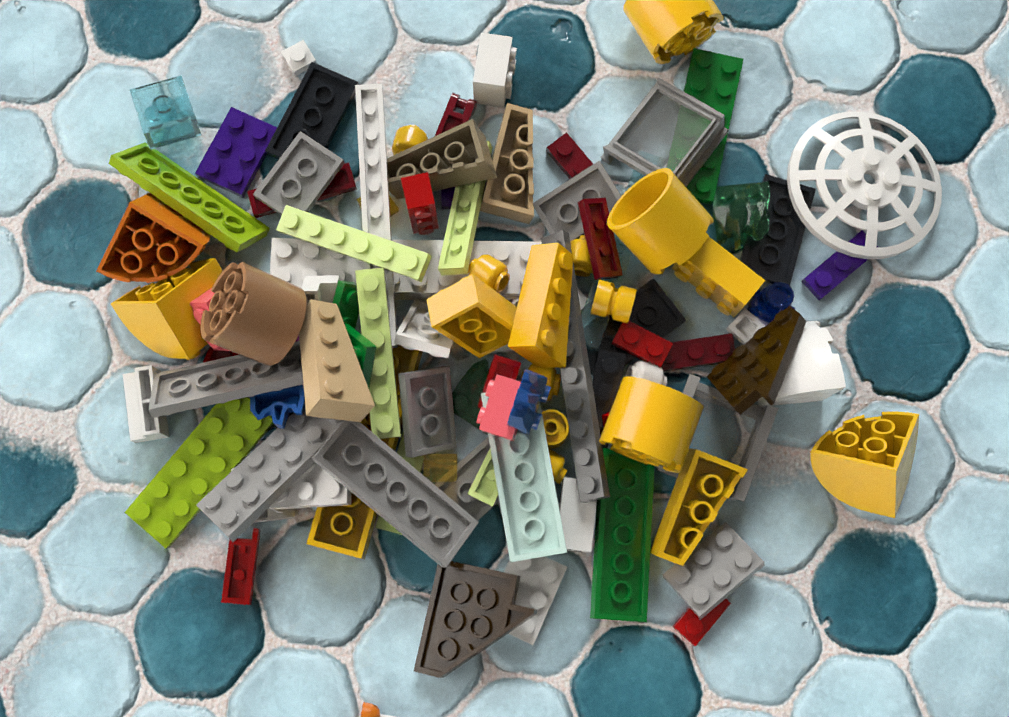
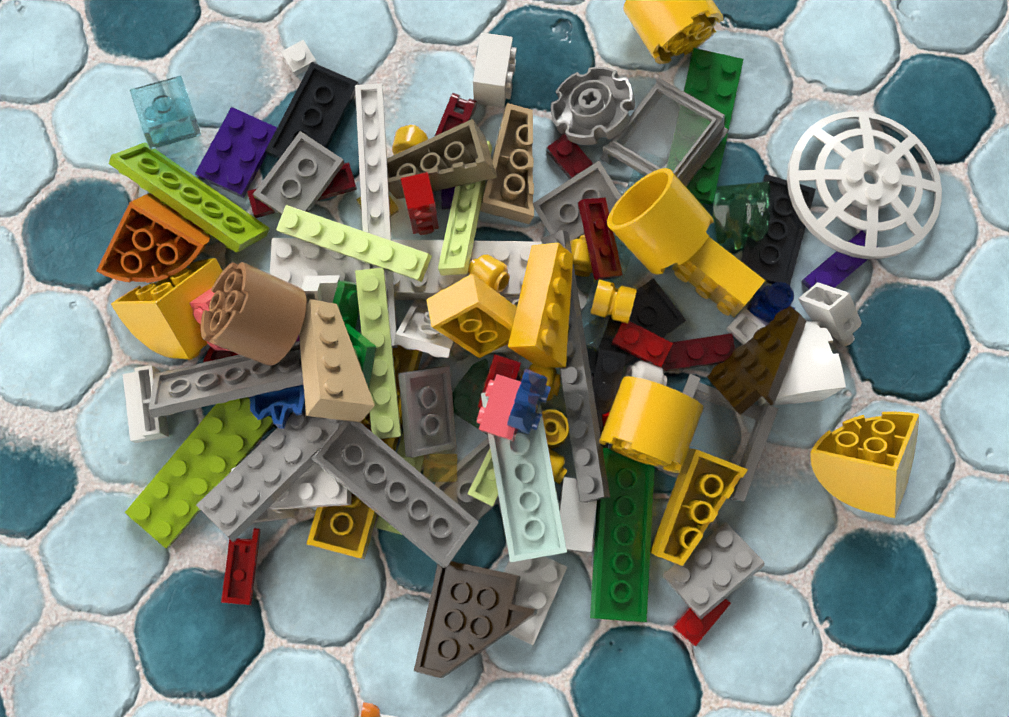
none -> light grey piece [551,67,635,145]
none -> white torso [798,282,862,346]

